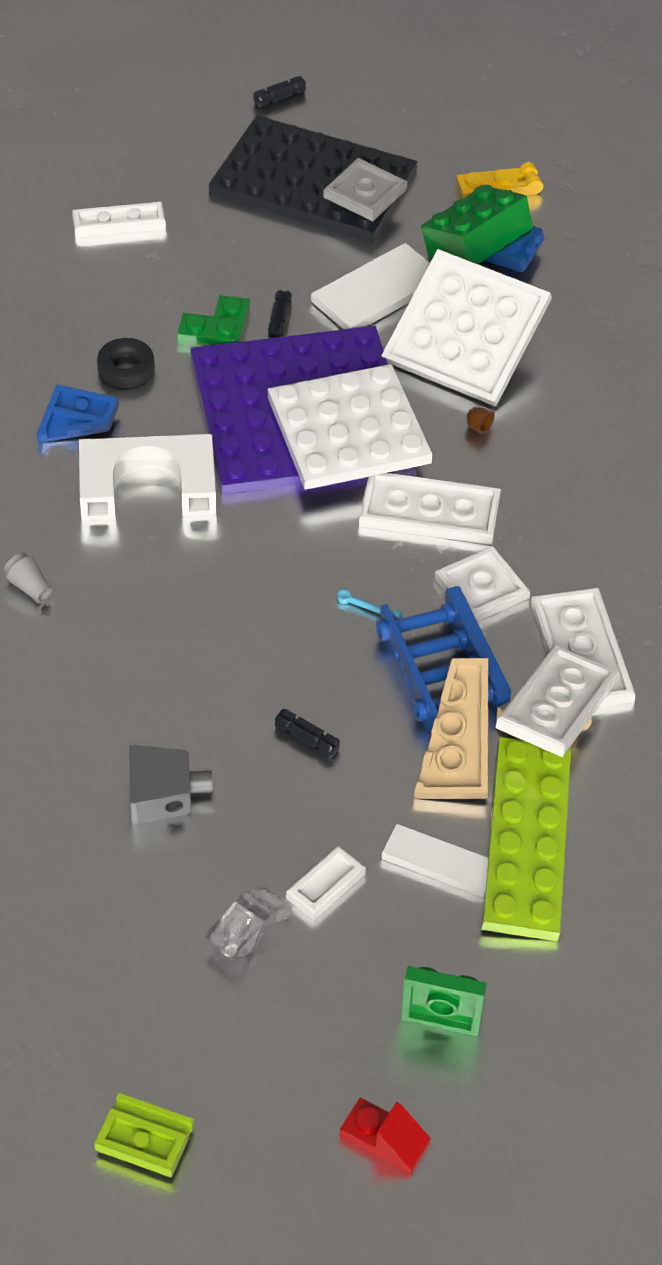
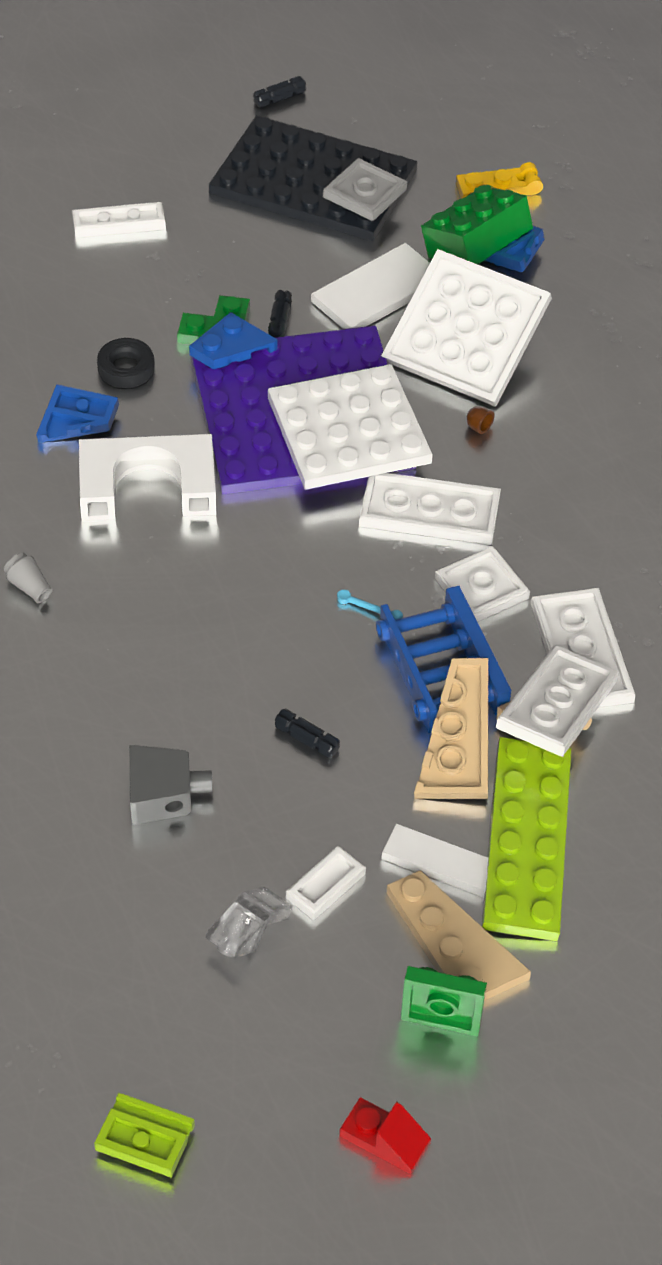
none -> blue wing [189,312,278,369]
none -> tan wing [386,871,531,1001]

